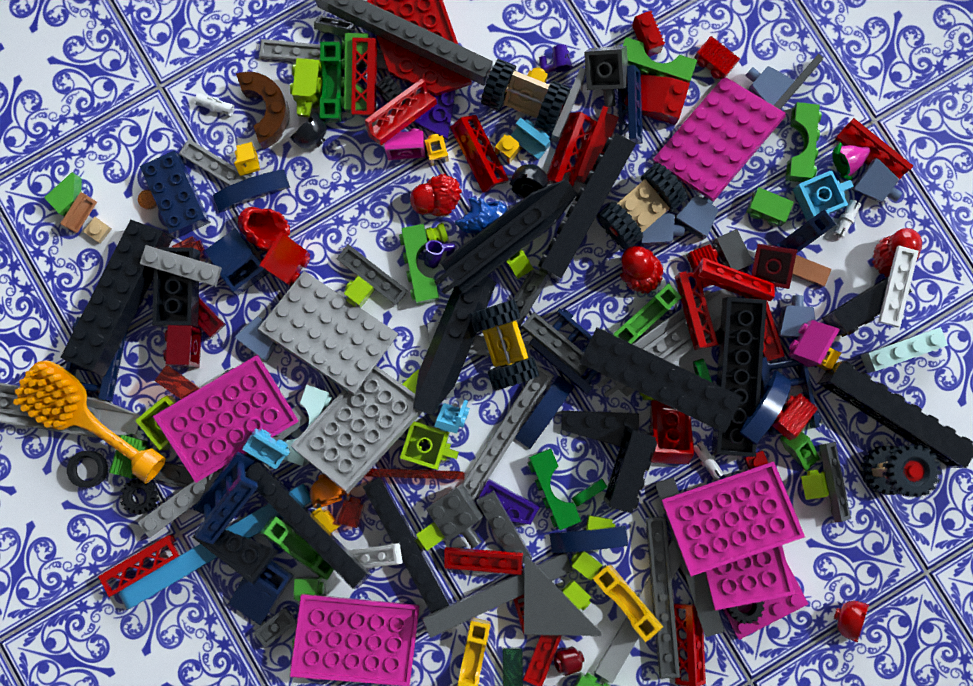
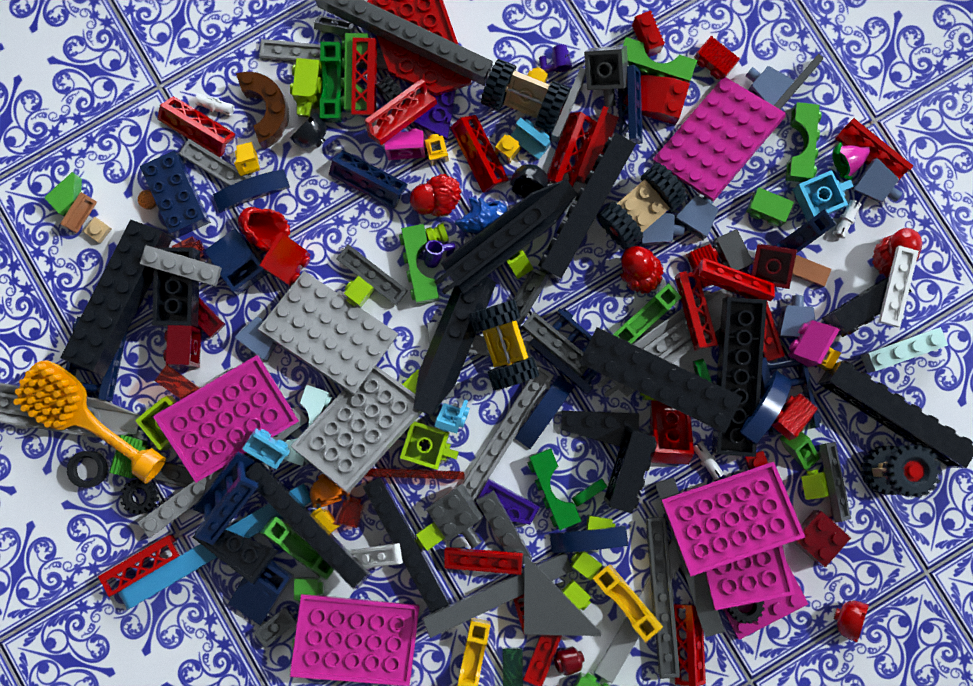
none -> red fence [157,96,236,158]
none -> dark blue fence [328,150,408,209]
none -> dark red brick [793,510,851,568]

